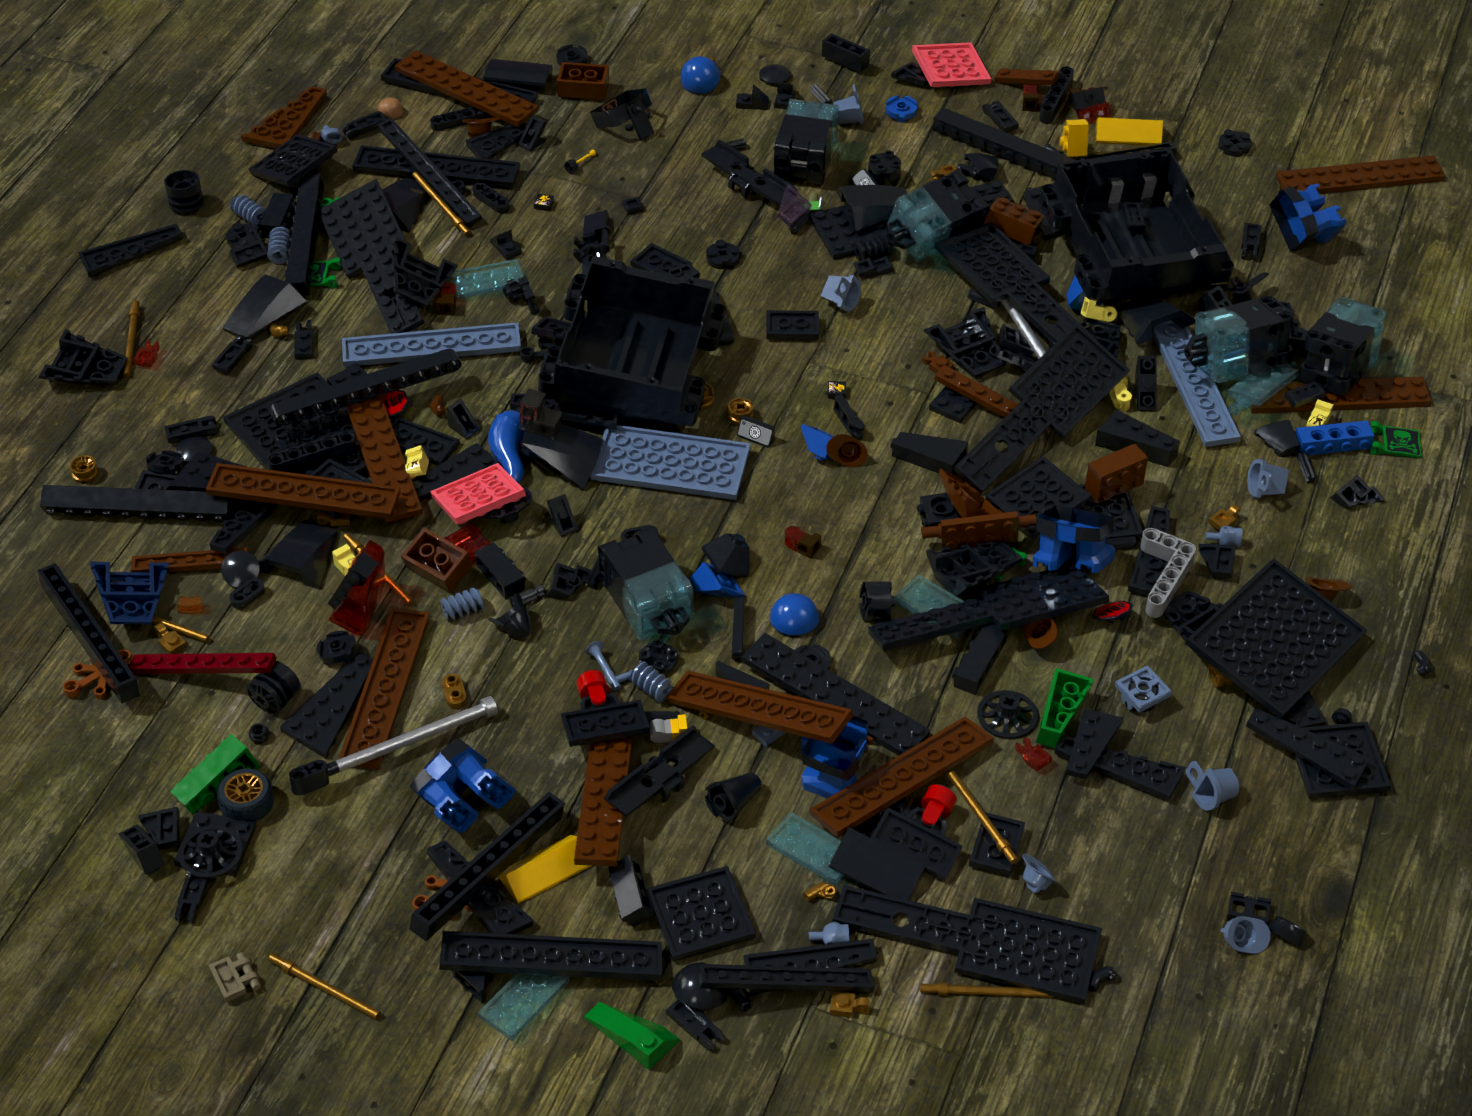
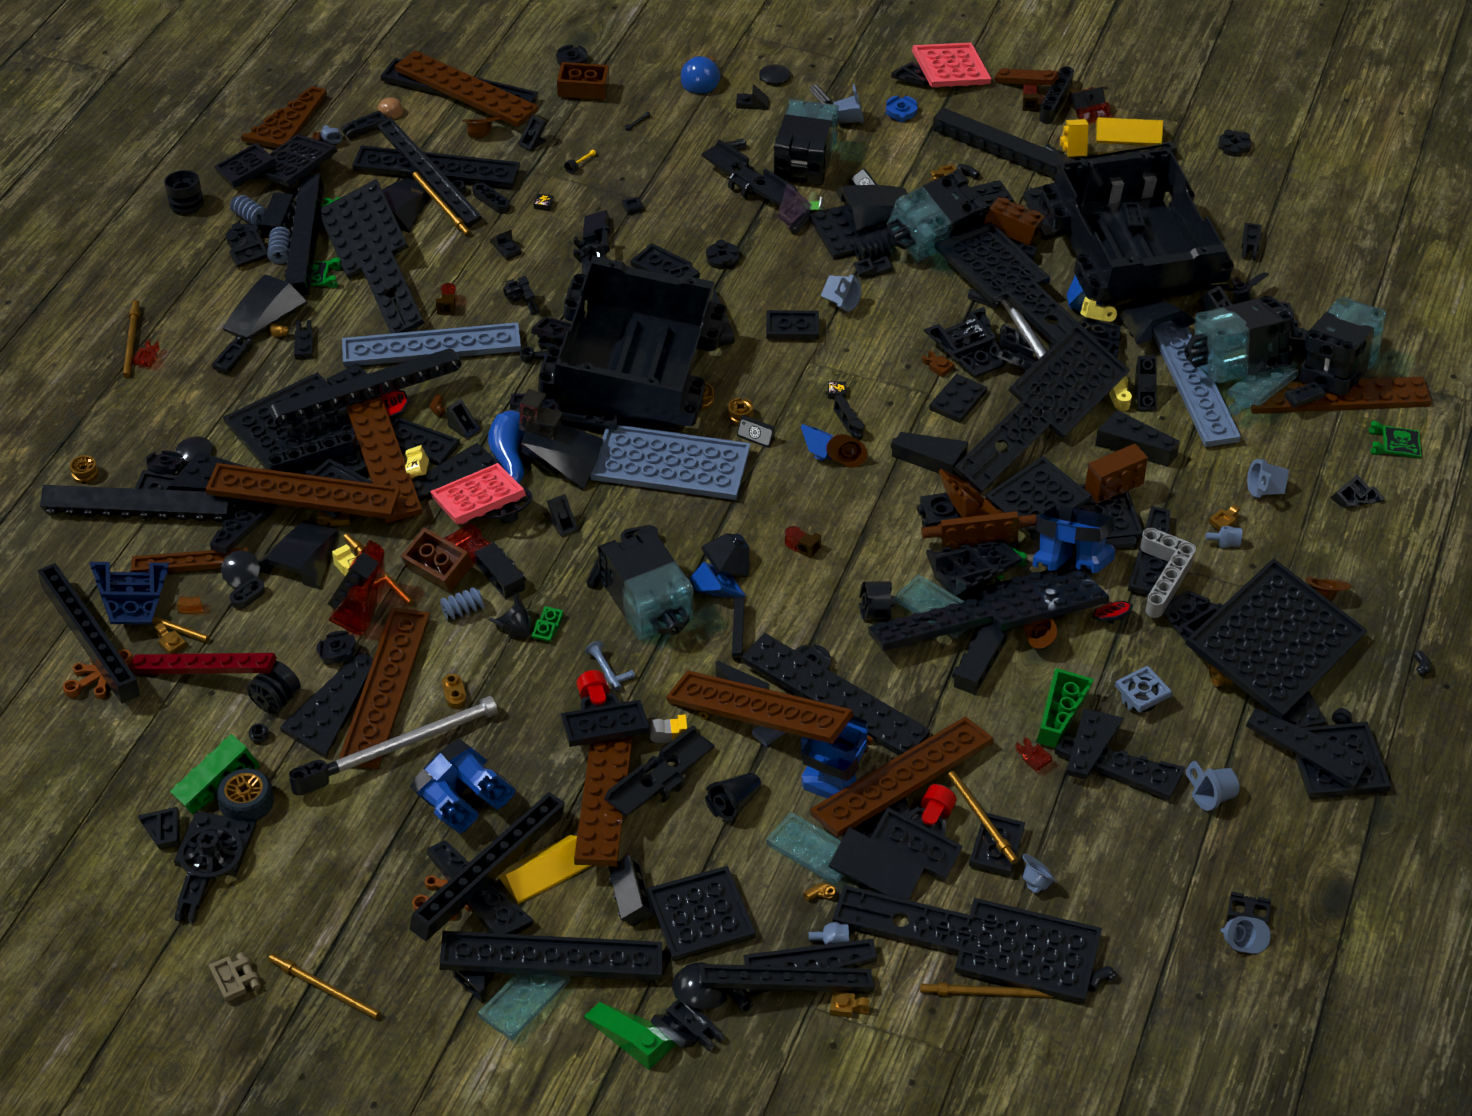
black wedge [39,328,128,385] -> none
black wing [78,224,183,277] -> none
black slope [118,824,165,874] -> none
black plate [164,416,219,443] -> none
black wedge [394,236,459,307] -> none
black beam [430,107,491,131] -> none
clear light blue plate [451,259,523,299] -> none
black wing [466,122,528,159] -> none
black slope [483,59,553,86] -> none
black axle [509,584,546,607] -> none
black slope [547,562,591,599] -> none
black piece [590,88,654,140] -> none
sand blue piece [629,662,672,703] -> none
black dish [639,639,678,673] -> none
black axle [644,711,680,723] -> none
blue cylinder [770,593,820,635] -> none
black slope [774,83,796,110] -> none
black brick [822,33,870,73] -> none
black brick [868,151,902,186] -> none
reddish brown plate [934,365,1018,418] -> none
black slope [964,153,998,180] -> none
black wheel [977,690,1038,739] -> none
black plate [982,101,1019,132] -> none
black wing [1198,543,1236,578] -> none
black slope [1254,420,1300,457] -> none
black piece [1268,915,1306,948] -> none
blue piece [1269,184,1346,252] -> none
reddish brown plate [1276,155,1446,194] -> none
blue brick [1295,420,1374,455] -> none
black axle [1297,452,1316,483] -> none
light yellow leg [1306,400,1333,427] -> none
none -> black plate [214,143,277,188]
none -> green slope [531,606,564,642]
none -> black plate [651,1014,697,1048]

